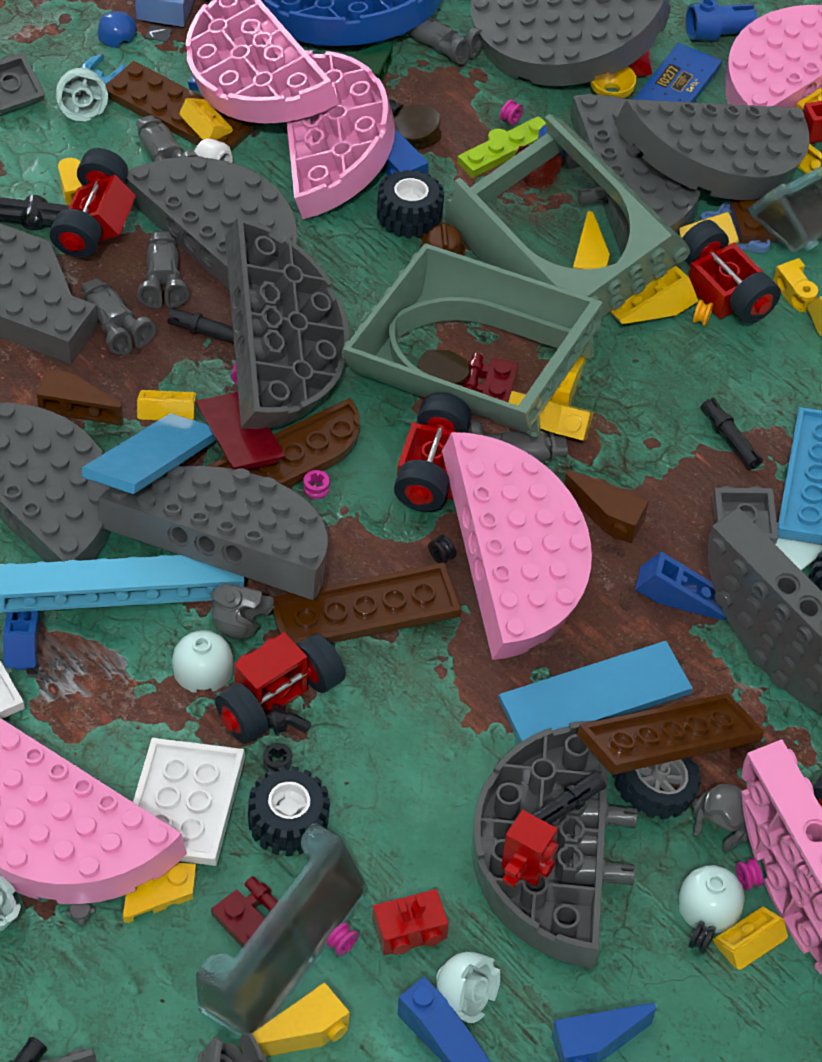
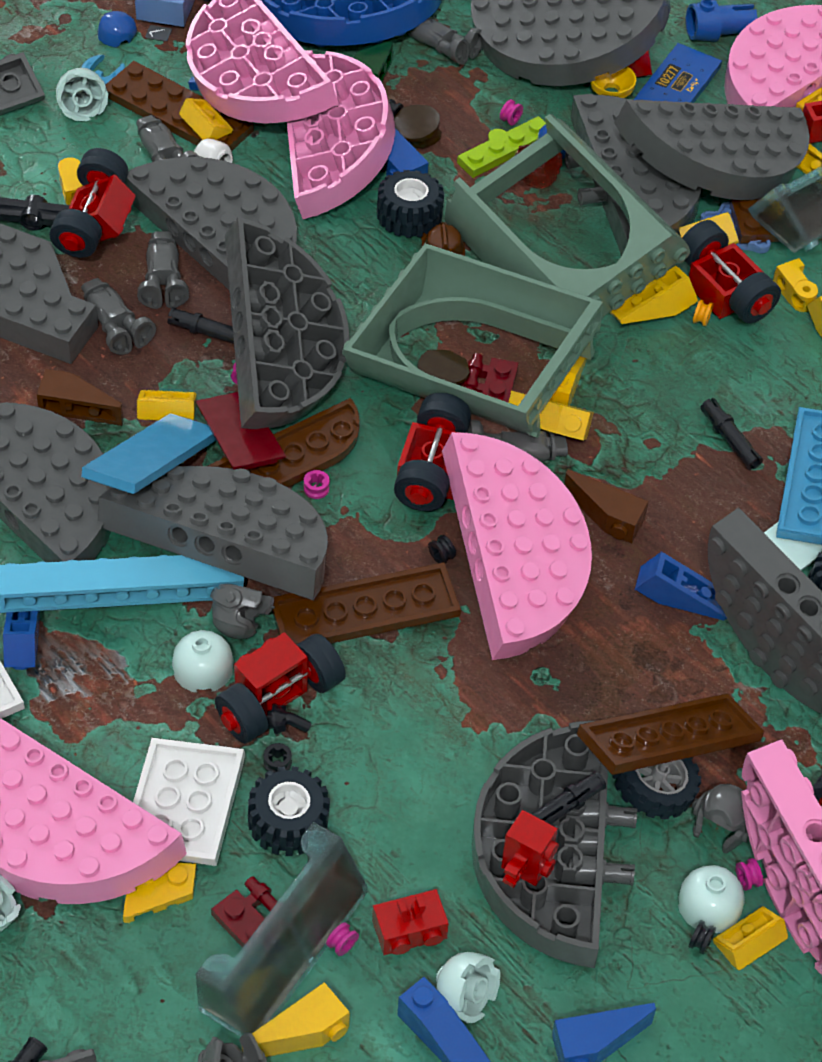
dark grey piece [66,903,95,926] -> none
dark azure tile [498,641,693,743] -> none
yellow slope [573,211,610,269] -> none
dark grey plate [711,486,778,544] -> none

